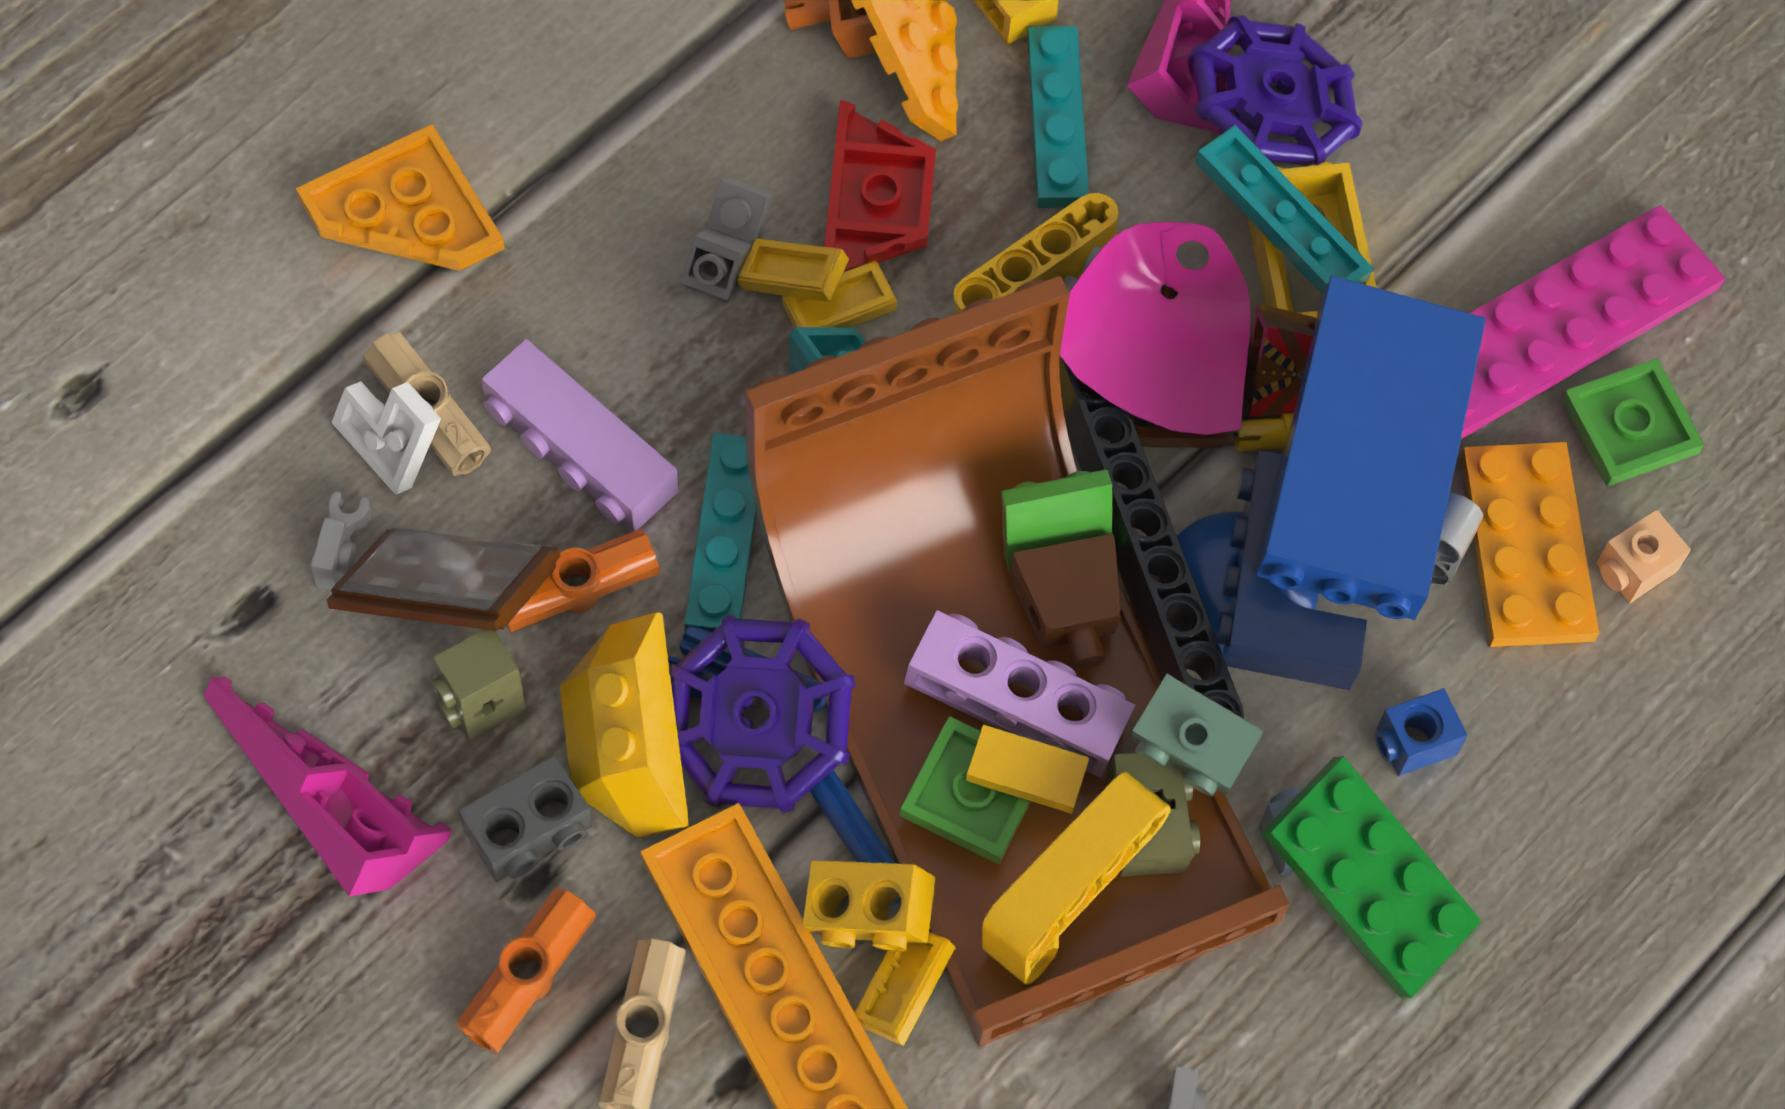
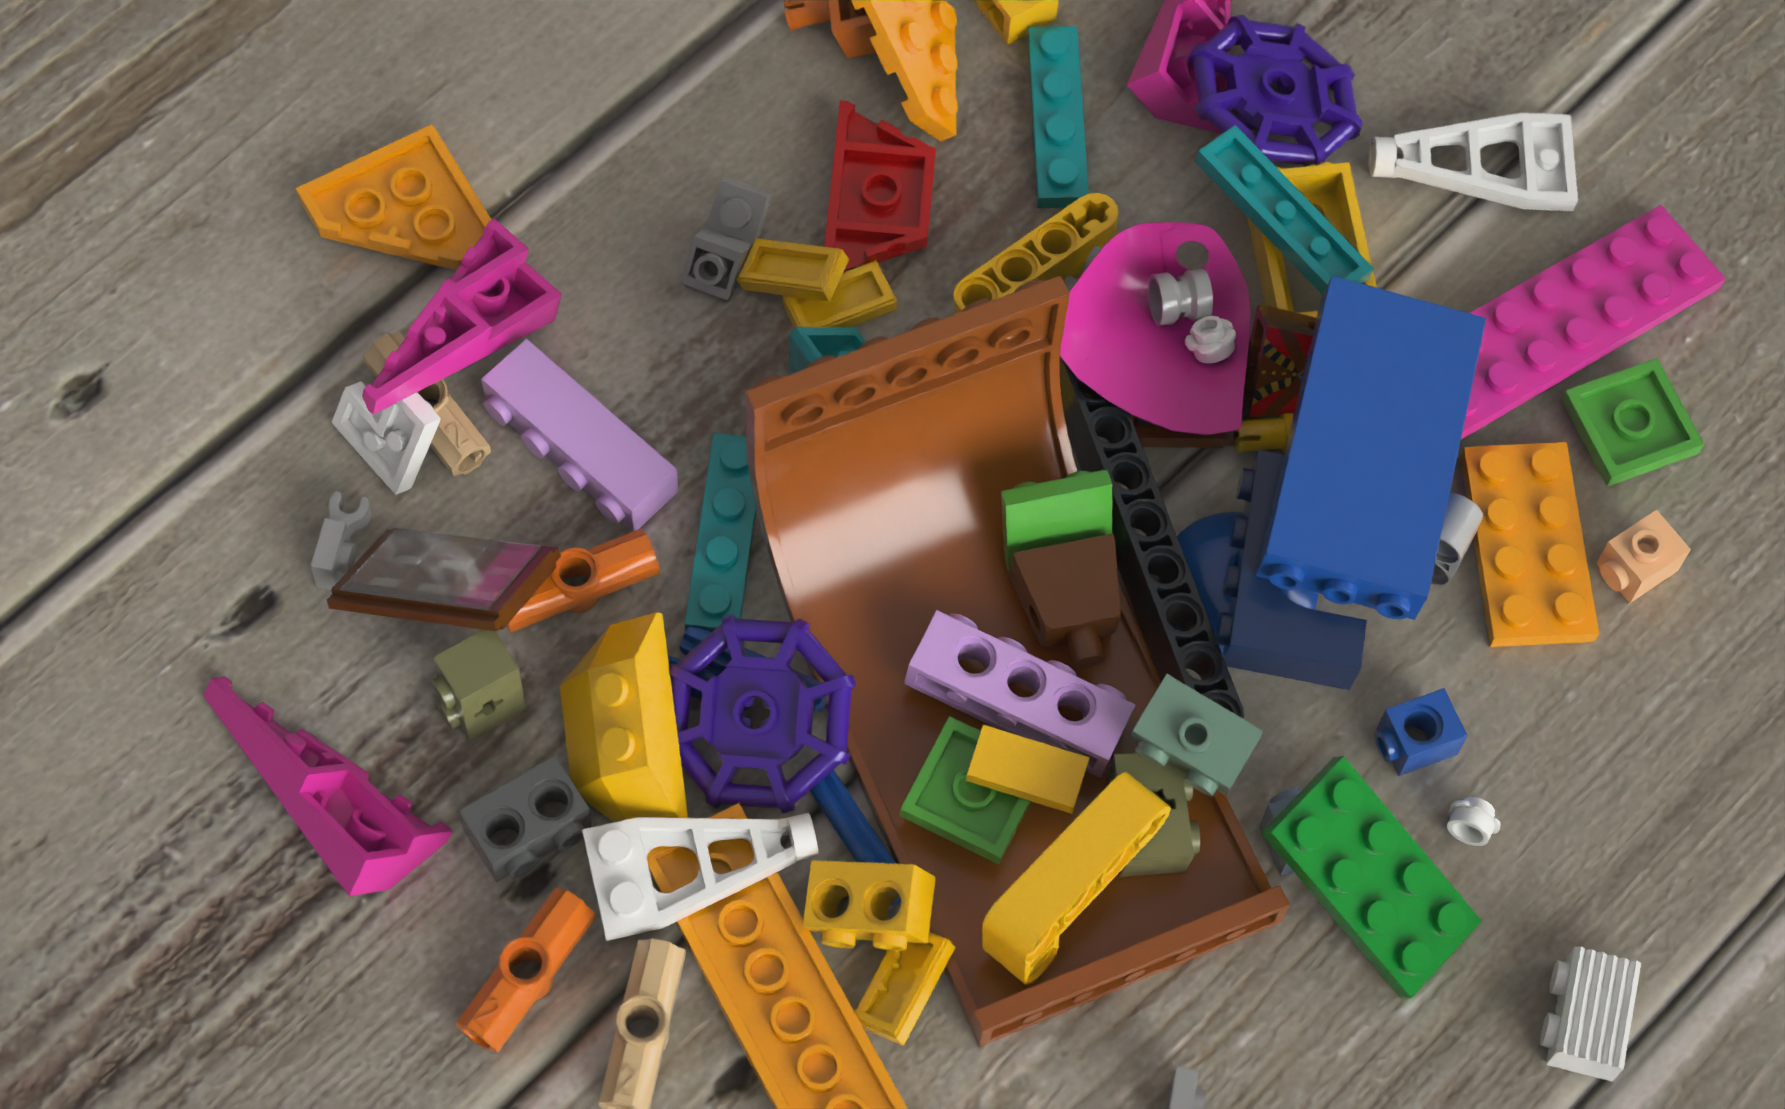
none -> dark pink wedge [362,219,562,415]
none -> white plate [582,813,818,941]
none -> light grey wheel [1148,268,1213,326]
none -> white plate [1185,316,1236,363]
none -> white plate [1369,113,1578,211]
none -> white plate [1447,797,1501,846]
none -> white brick [1540,946,1641,1082]

